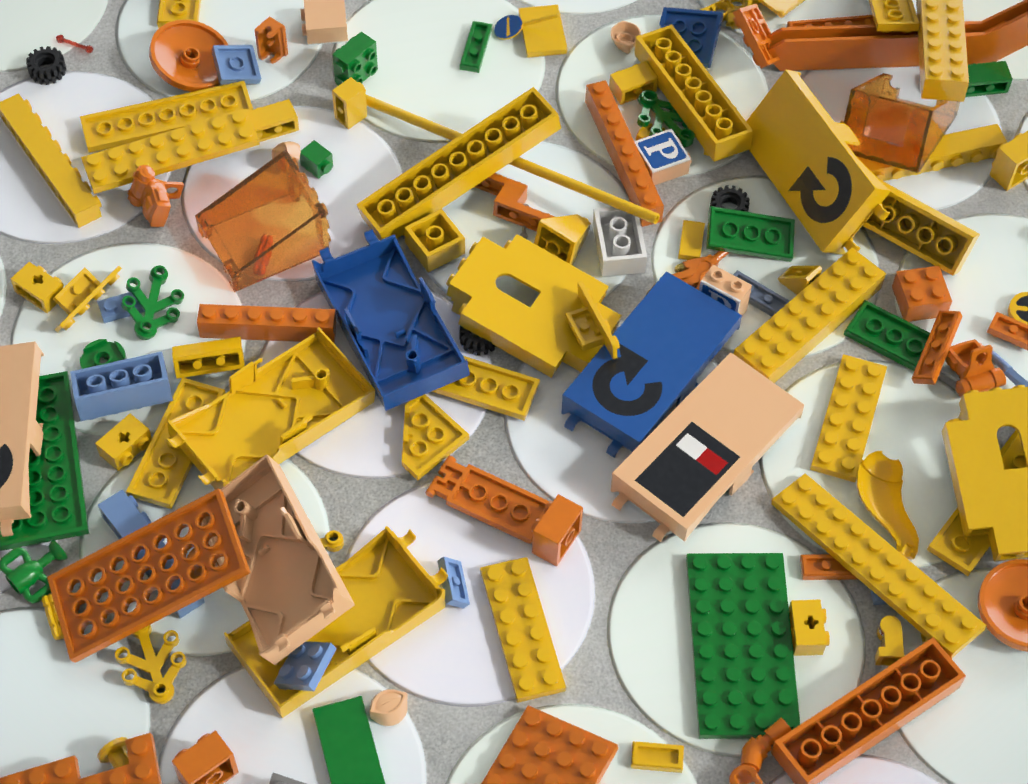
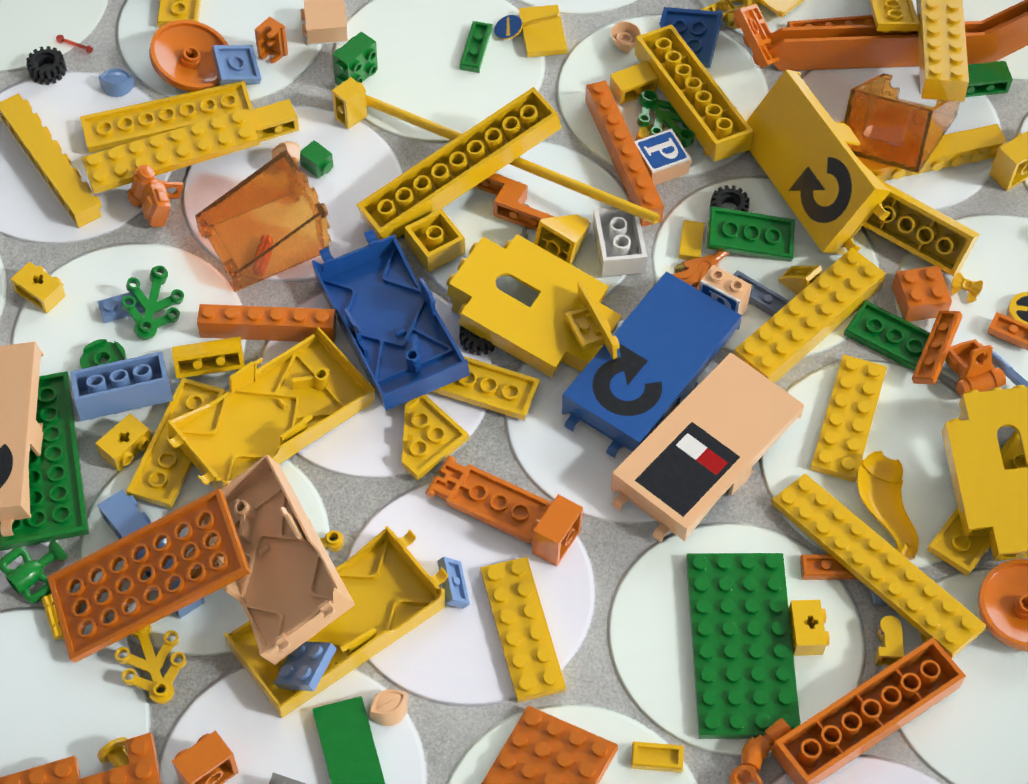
yellow bracket [53,266,122,333] -> none
none -> medium blue hat [99,68,135,97]
none -> yellow piece [950,272,983,304]

